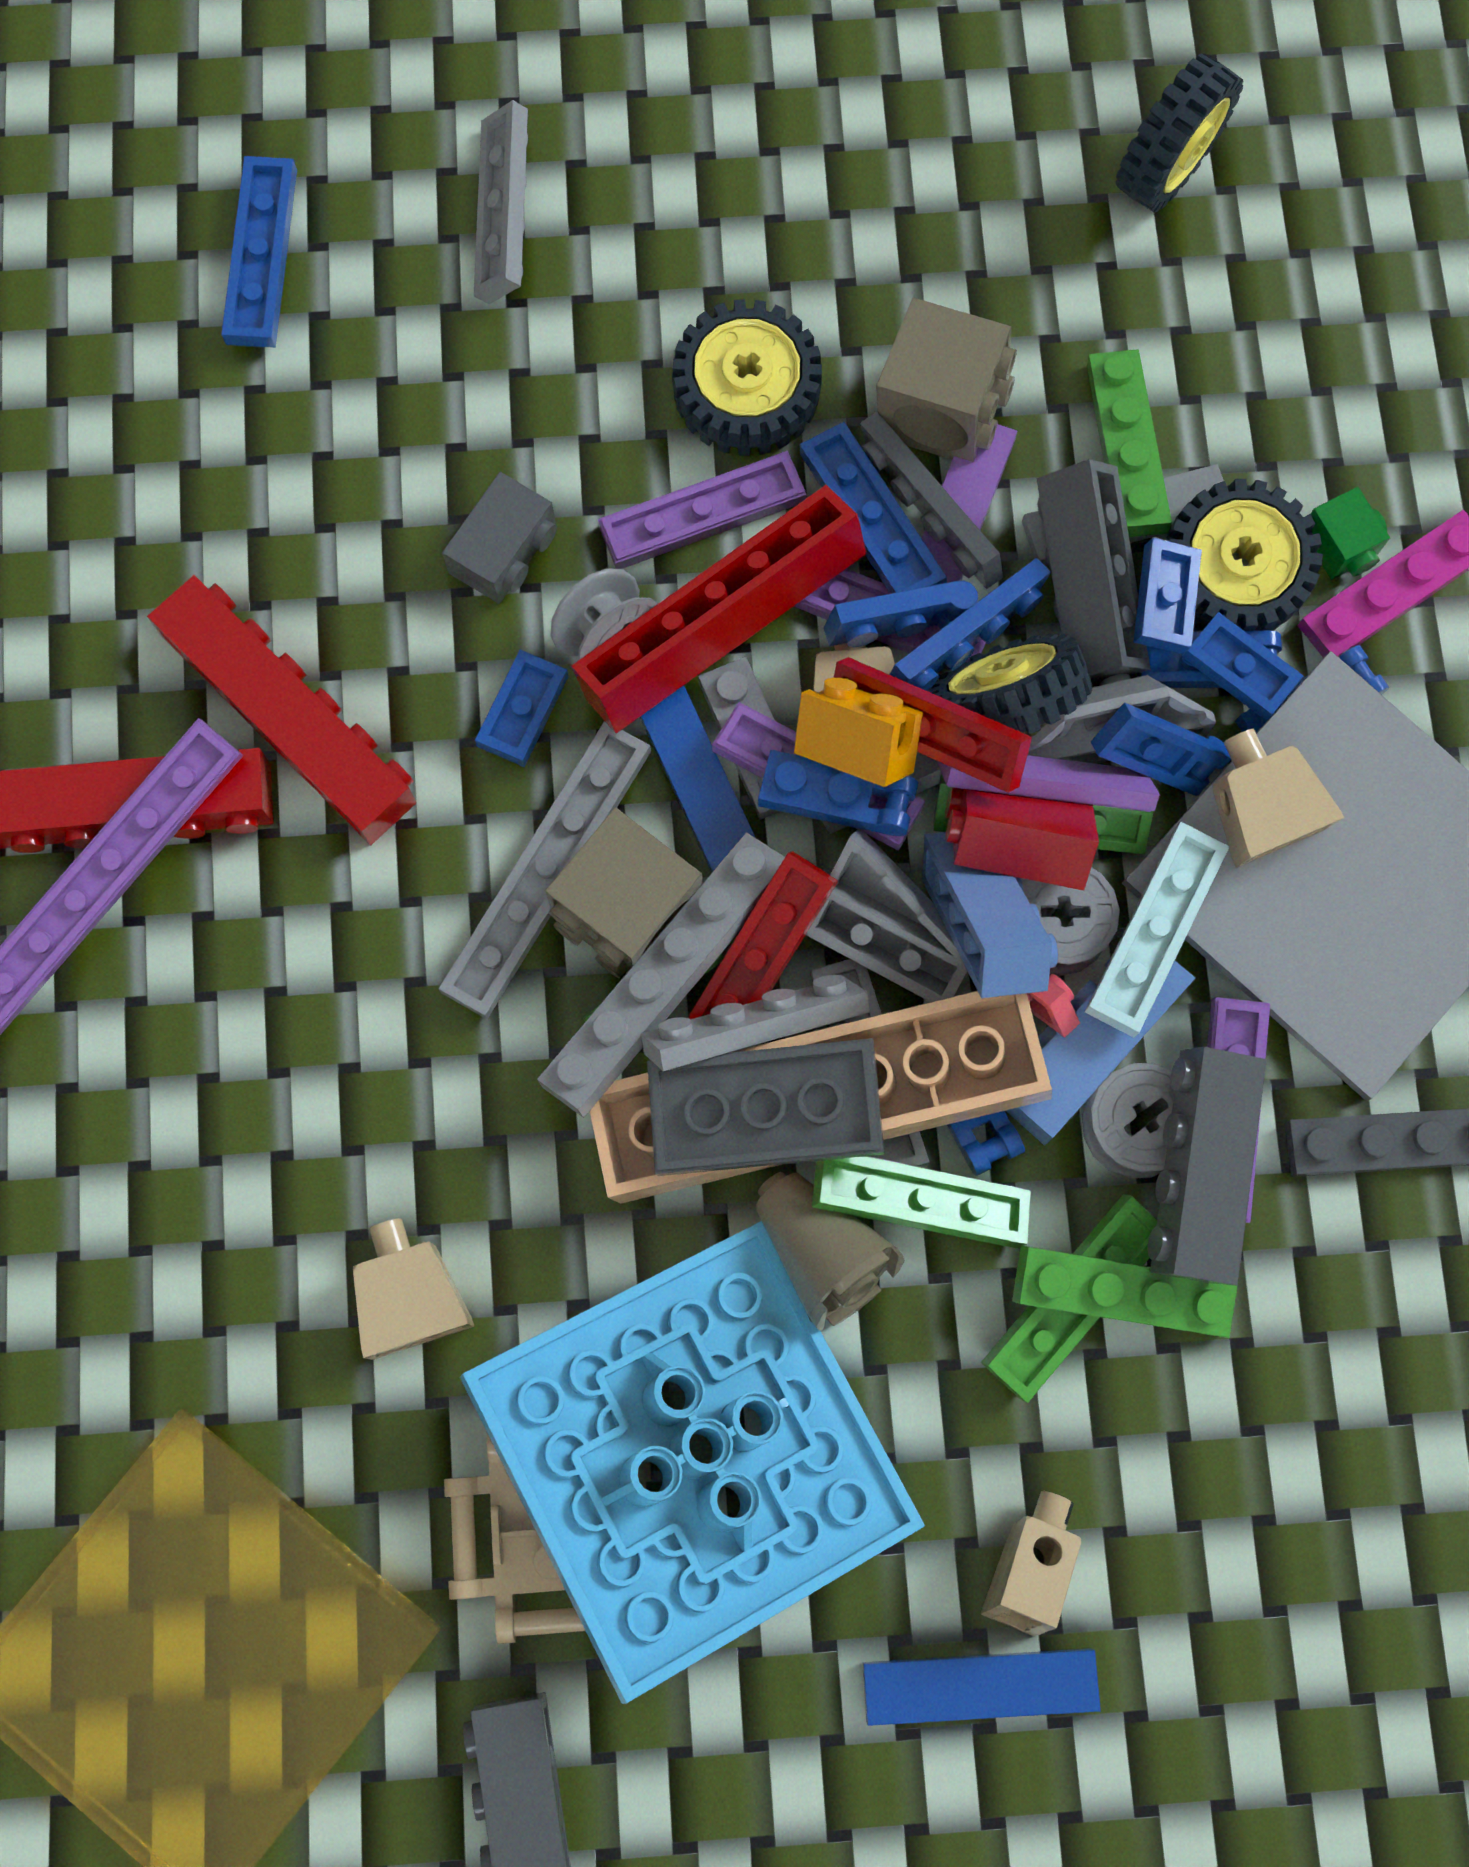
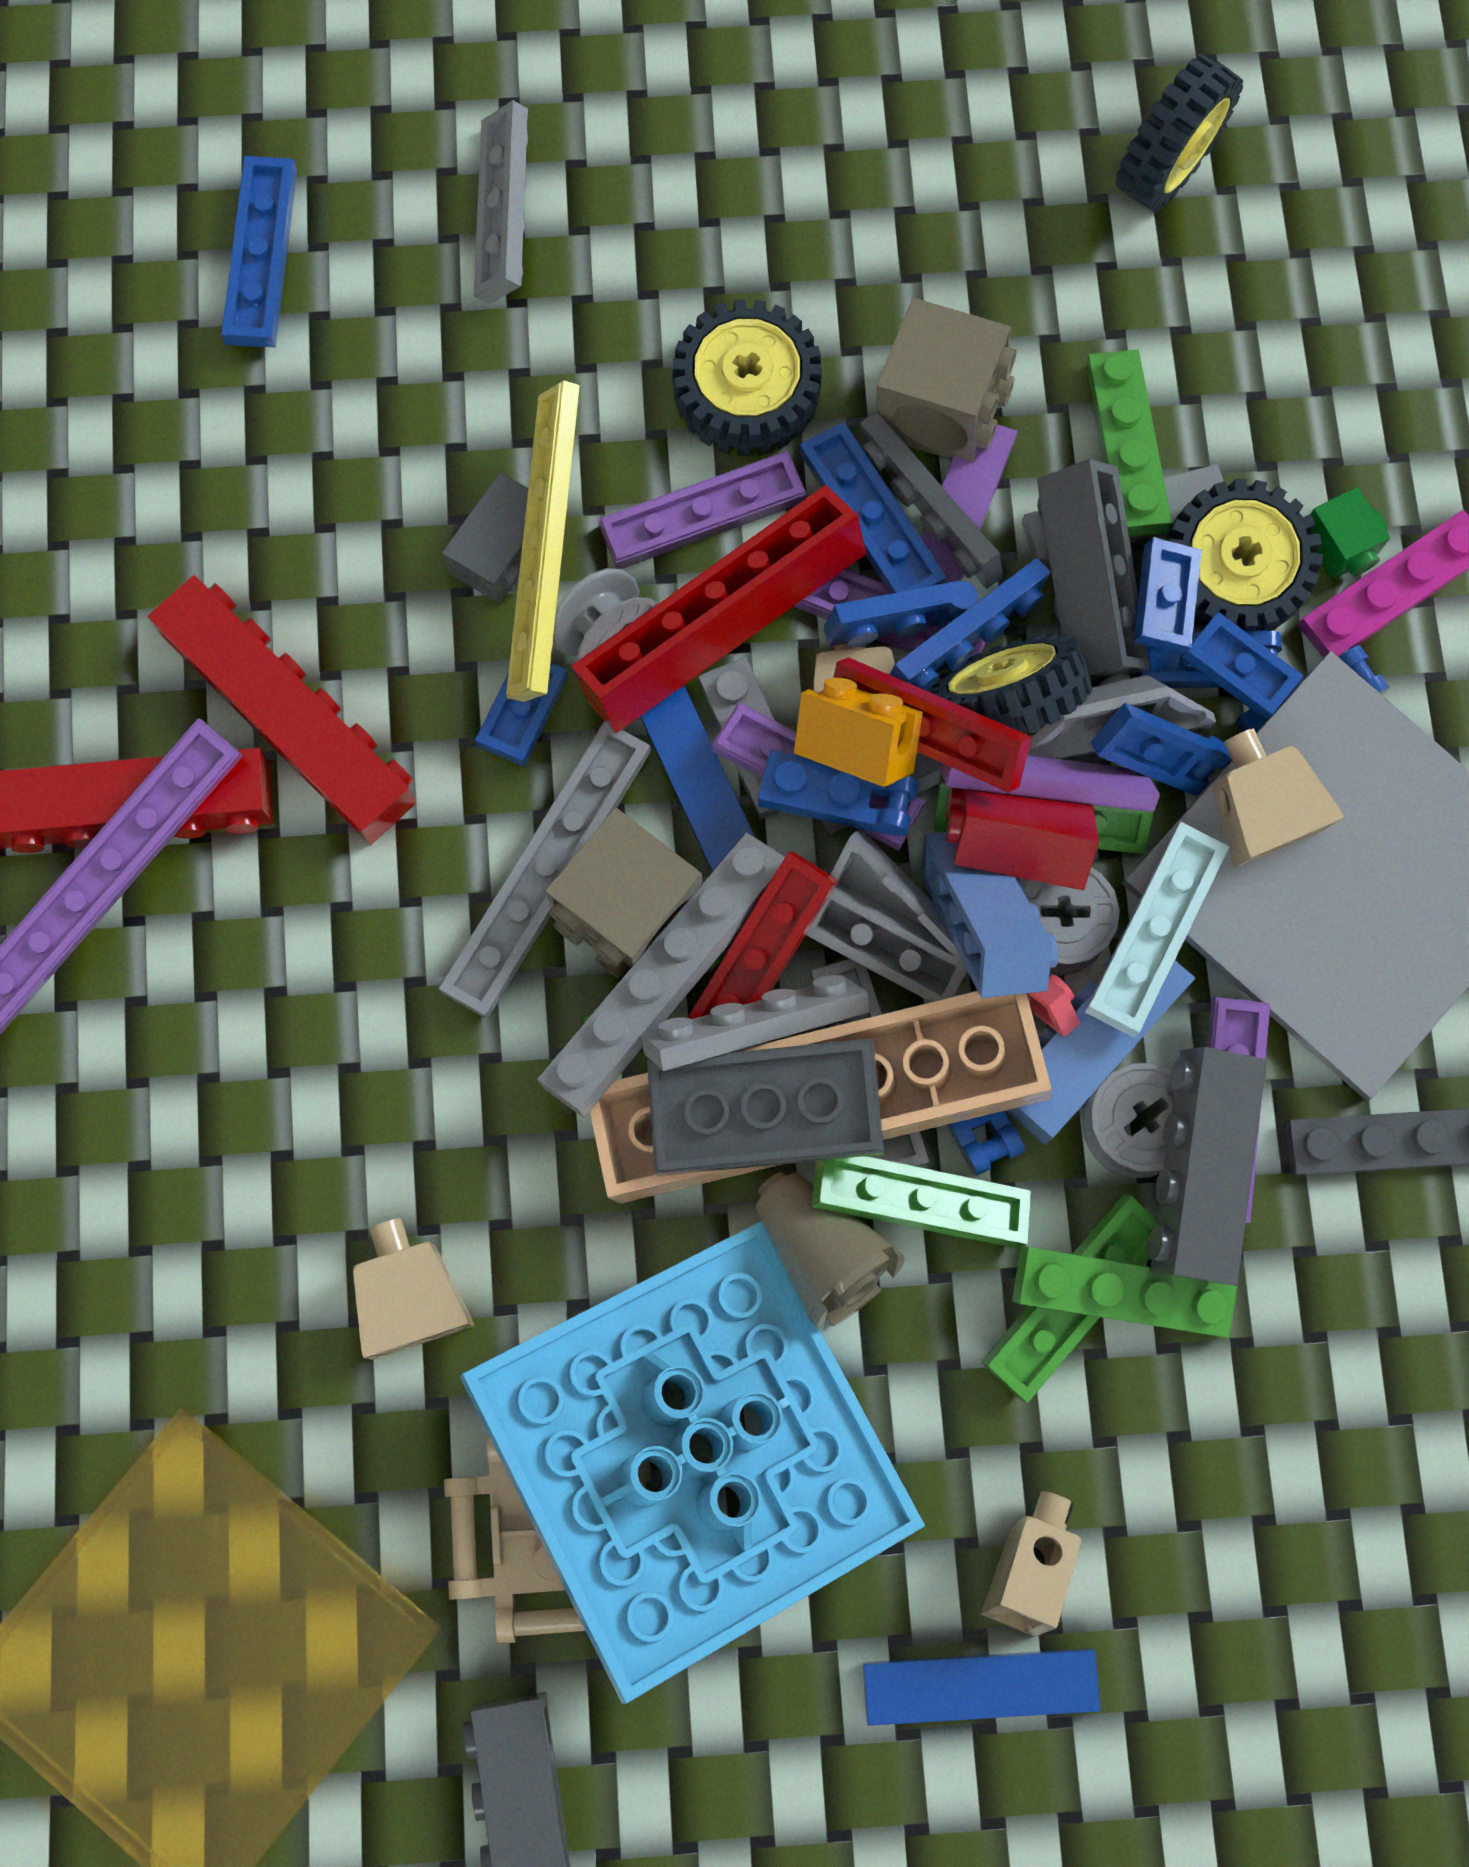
none -> light yellow tile [506,380,580,702]

